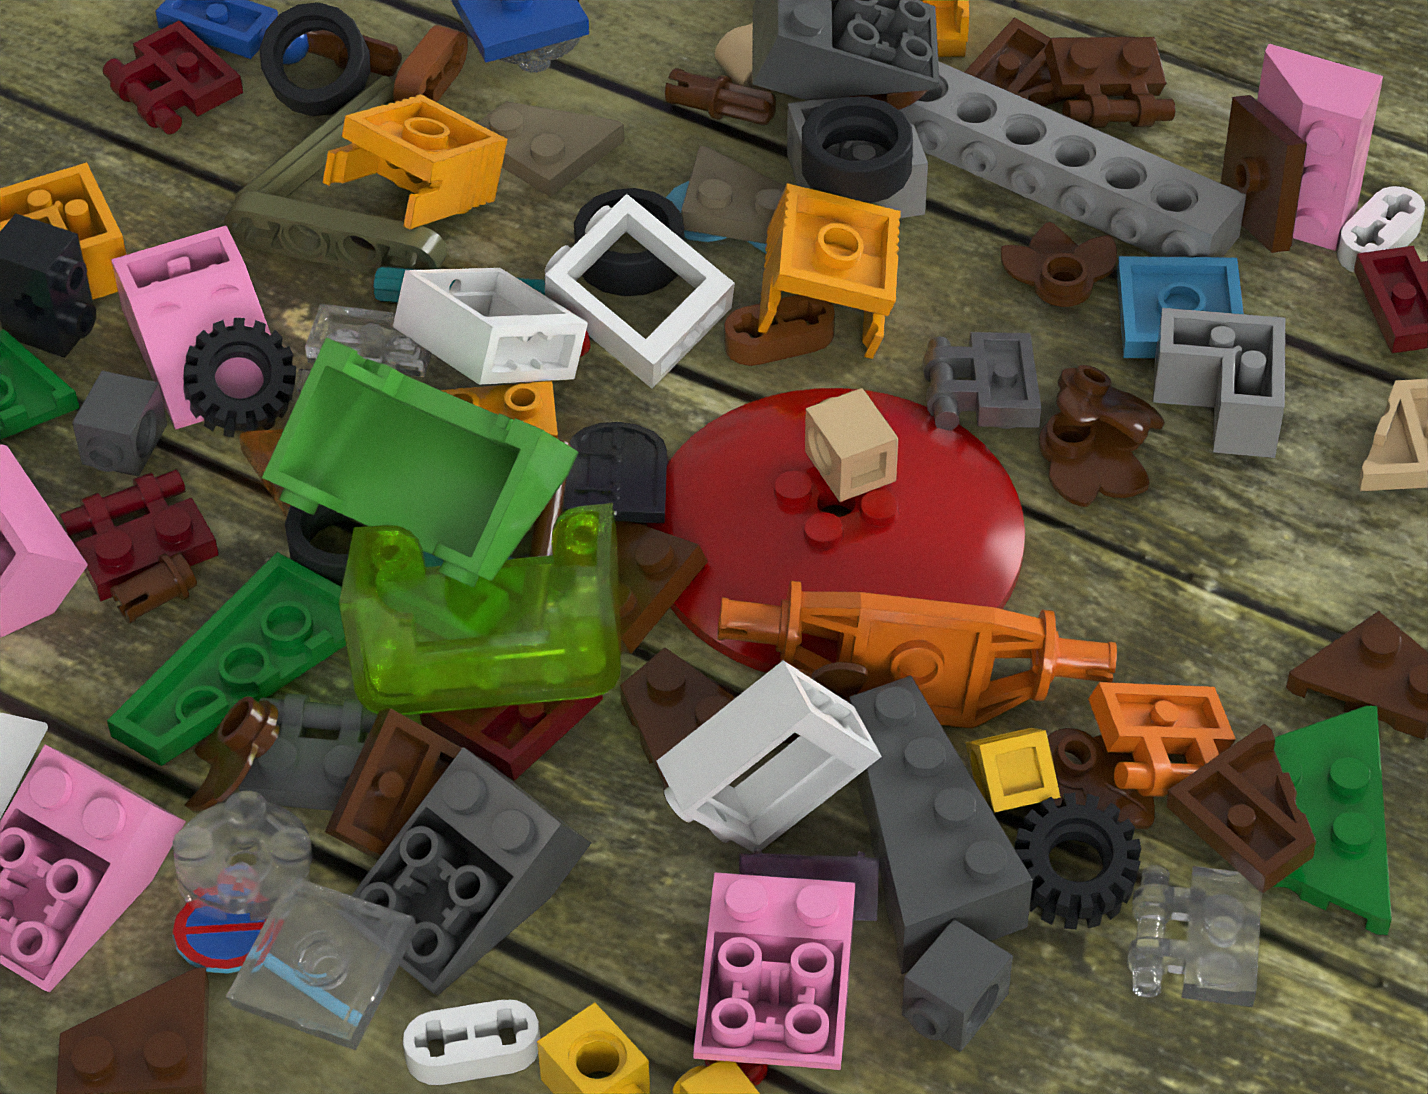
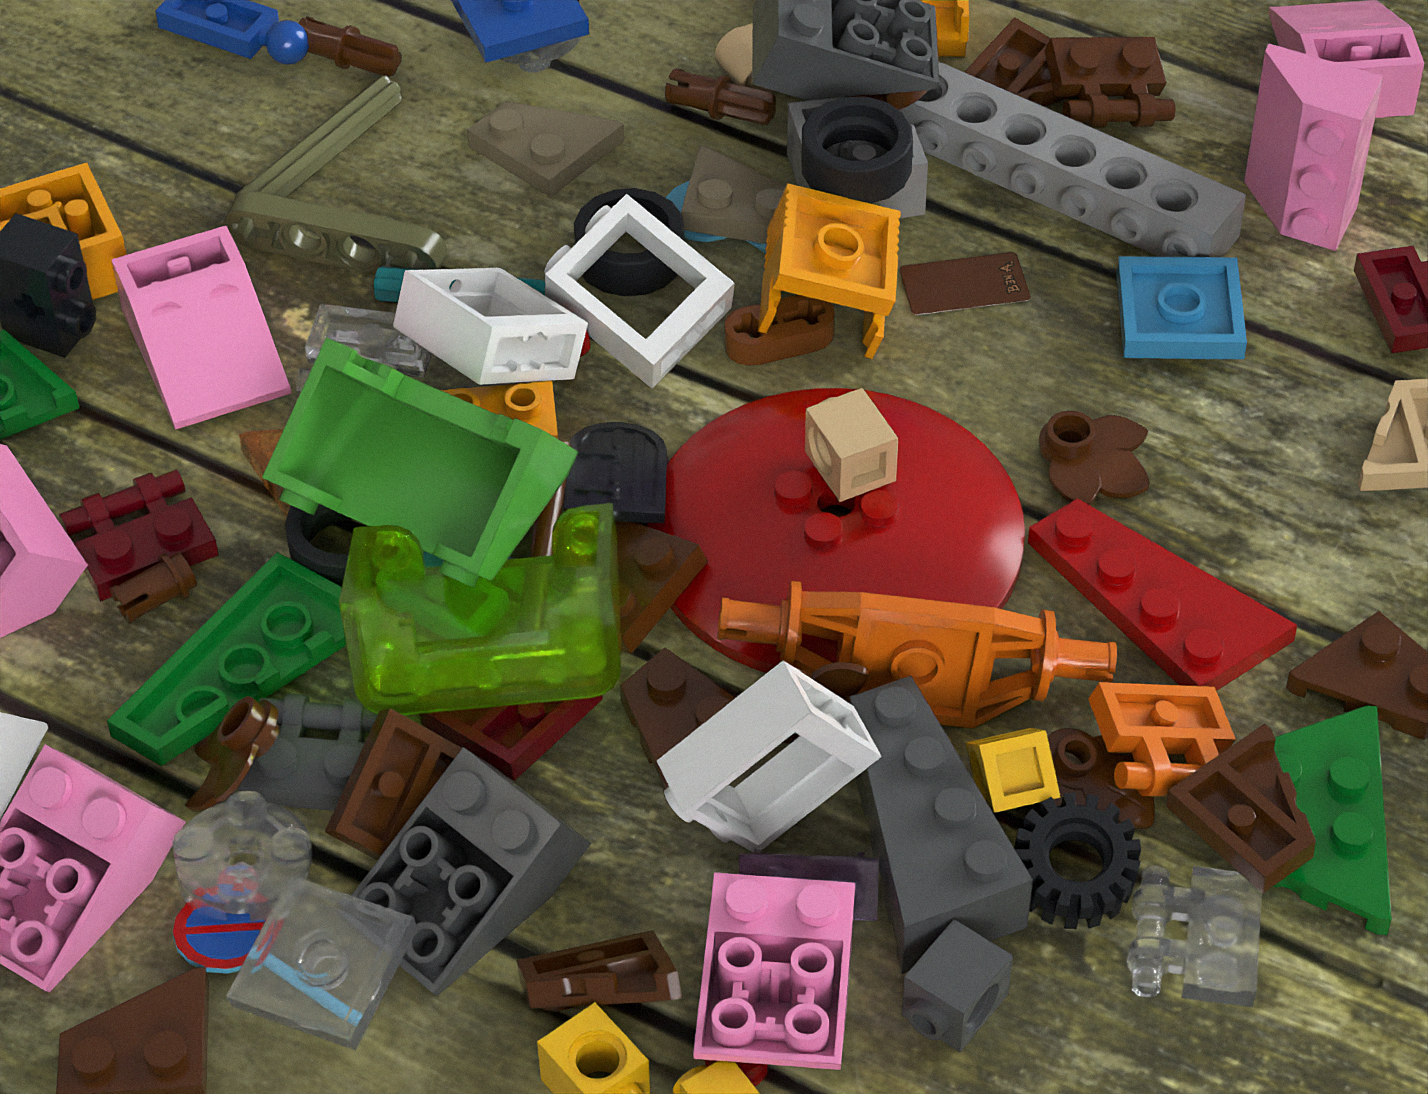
dark grey brick [72,371,167,477] -> none
dark red plate [103,21,243,135] -> none
black tyre [183,318,296,438] -> none
black tyre [260,2,371,116] -> none
light orange piece [322,94,508,230] -> none
dark orange beam [393,25,468,102] -> none
white beam [403,1000,540,1085] -> none
flat silver plate [922,332,1041,430] -> none
reddish brown plate [1001,222,1117,307] -> none
reddish brown plate [1056,365,1165,444] -> none
light grey brick [1153,308,1285,458] -> none
reddish brown plate [1221,95,1307,253] -> none
white beam [1337,186,1425,272] -> none
none -> reddish brown wing [516,930,682,1011]
none -> reddish brown sticker [900,252,1031,315]
none -> red wing [1028,498,1298,691]
none -> bright pink slope [1268,0,1425,118]

